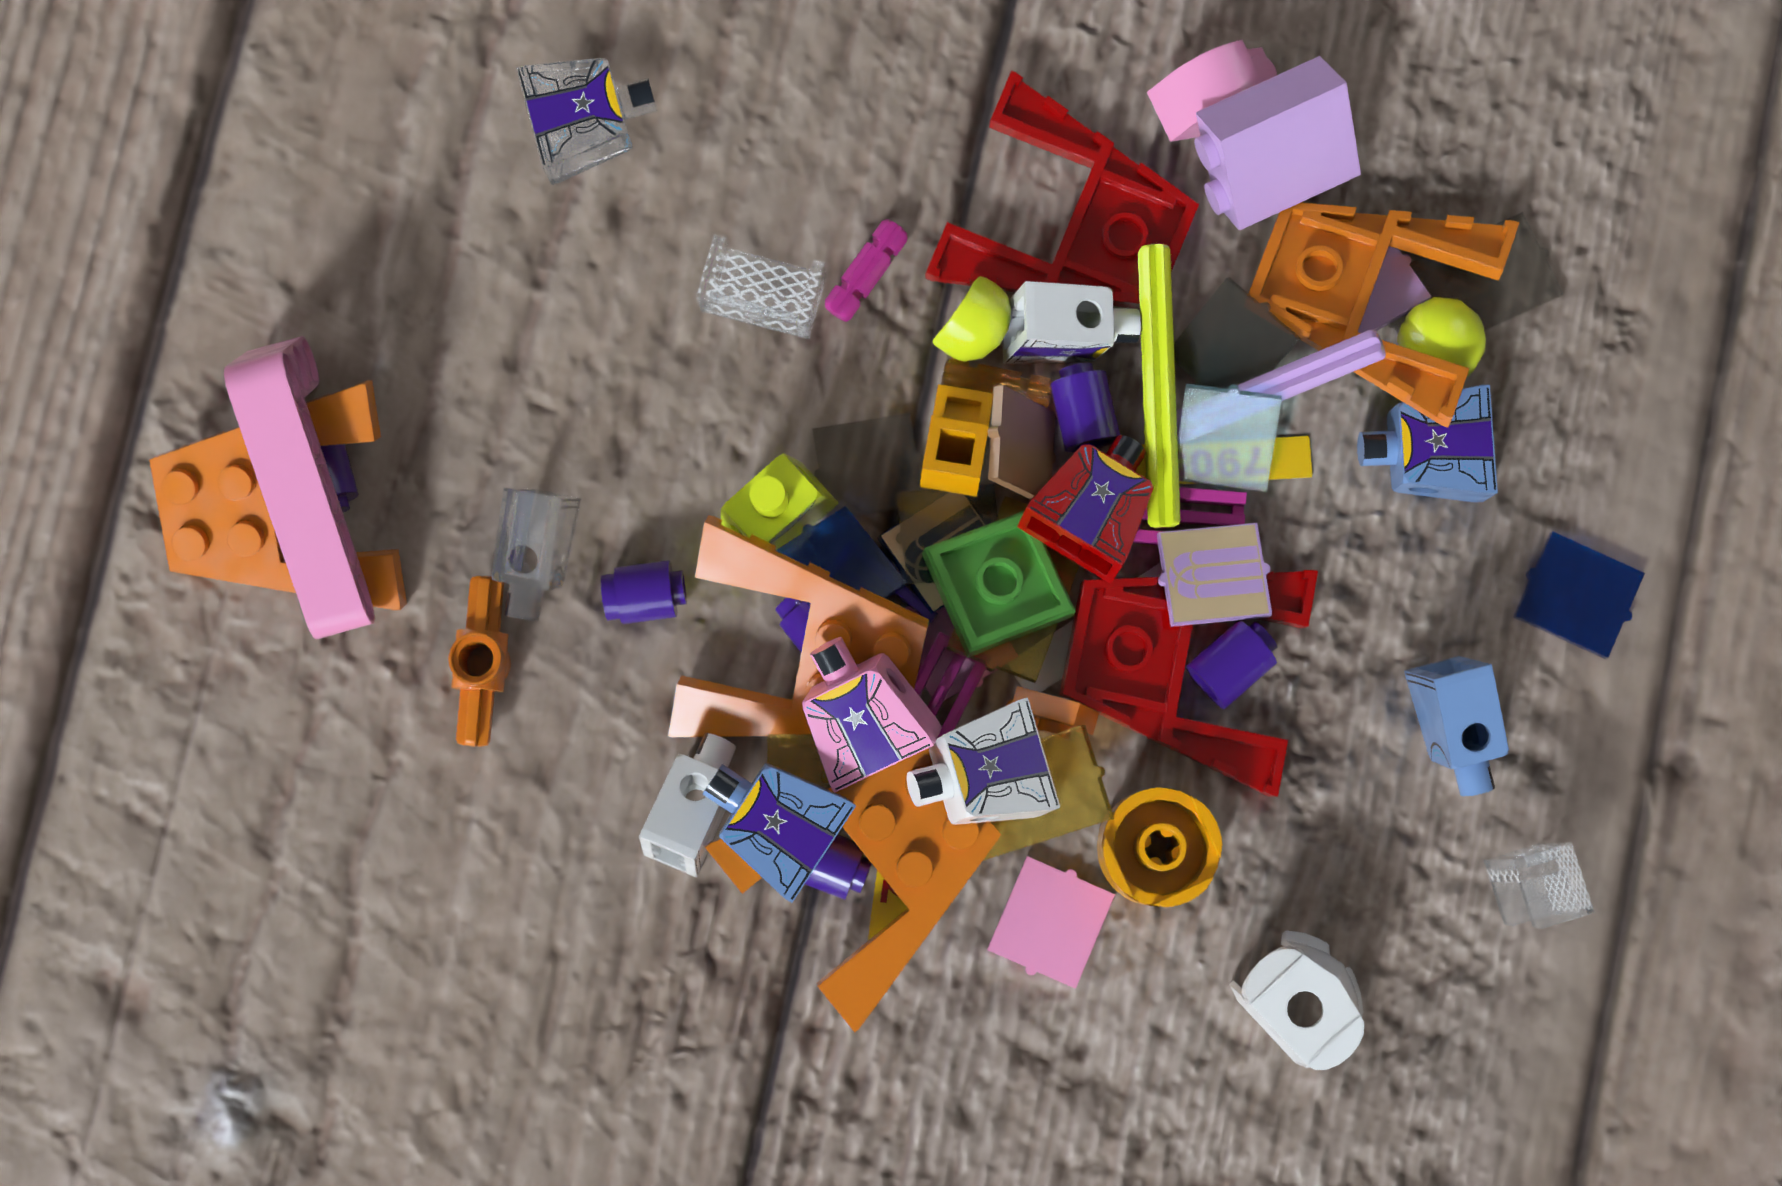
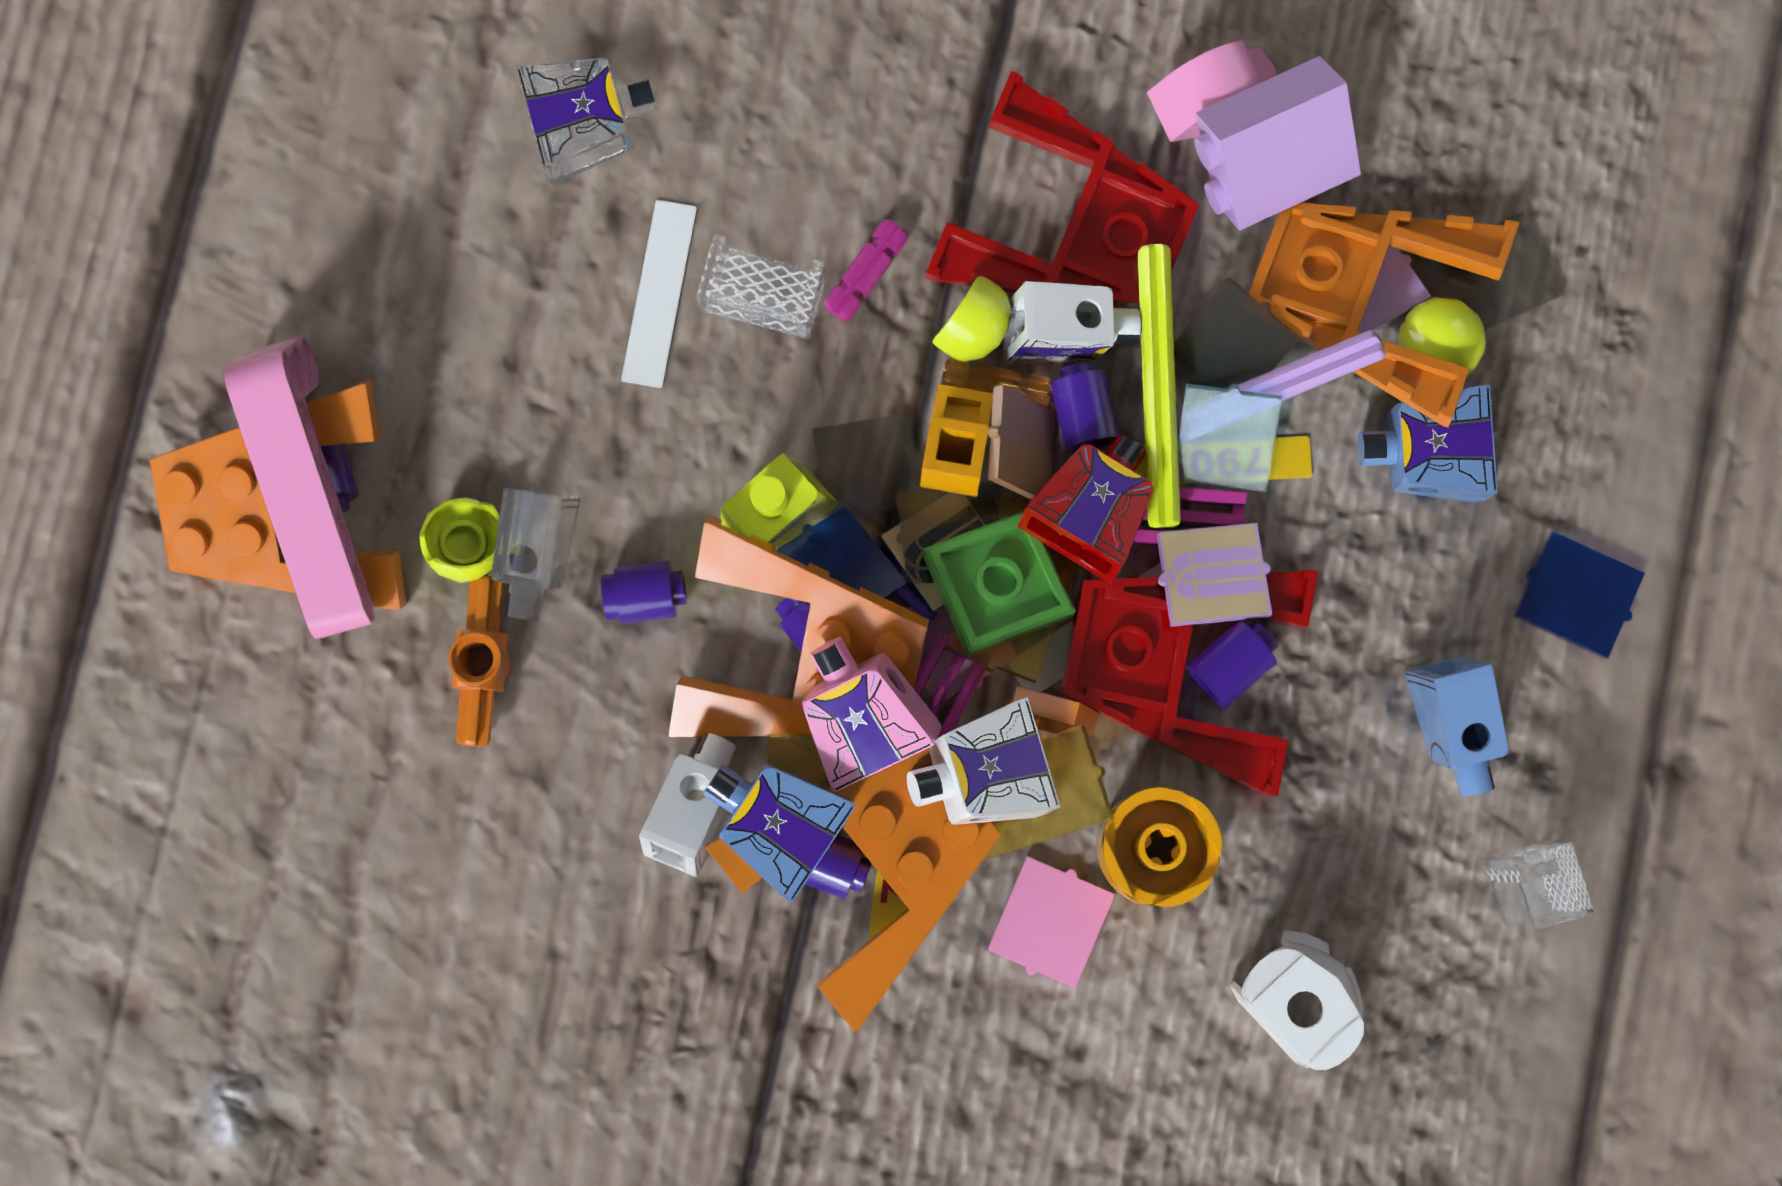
none -> neon yellow hair [419,497,508,583]
none -> white sticker [621,200,697,388]

